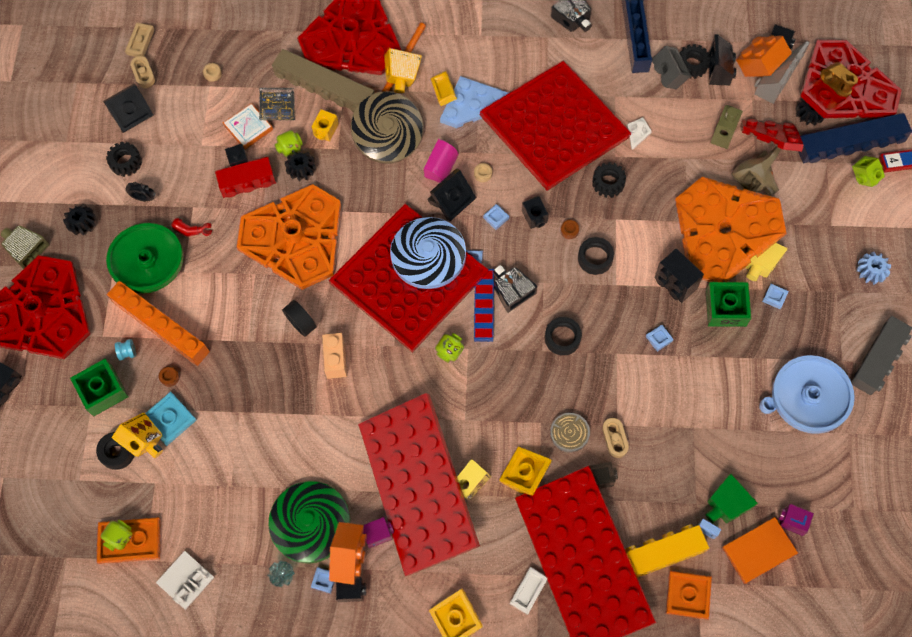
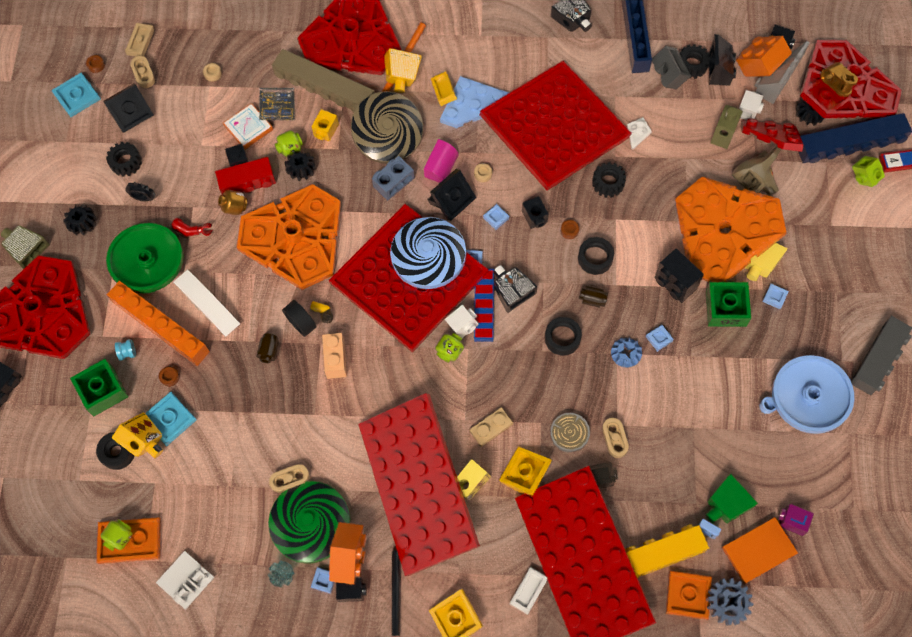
magenta brick [363,517,394,549] -> none
light blue gear [857,251,891,285] -> none
none -> medium azure tile [51,72,101,118]
none -> dark orange tile [86,55,105,73]
none -> white slope [173,270,240,337]
none -> pearl gold head [218,190,247,215]
none -> dark brown brick [256,333,279,363]
none -> tan plate [269,464,310,493]
none -> arm [310,301,333,324]
none -> sand blue brick [372,156,415,201]
none -> black piece [392,551,400,636]
none -> white brick [445,305,479,338]
none -> tan plate [469,407,513,447]
none -> dark brown brick [579,285,608,308]
none -> medium blue gear [611,337,642,368]
none -> sand blue gear [706,578,754,626]
none -> white brick [739,90,764,120]

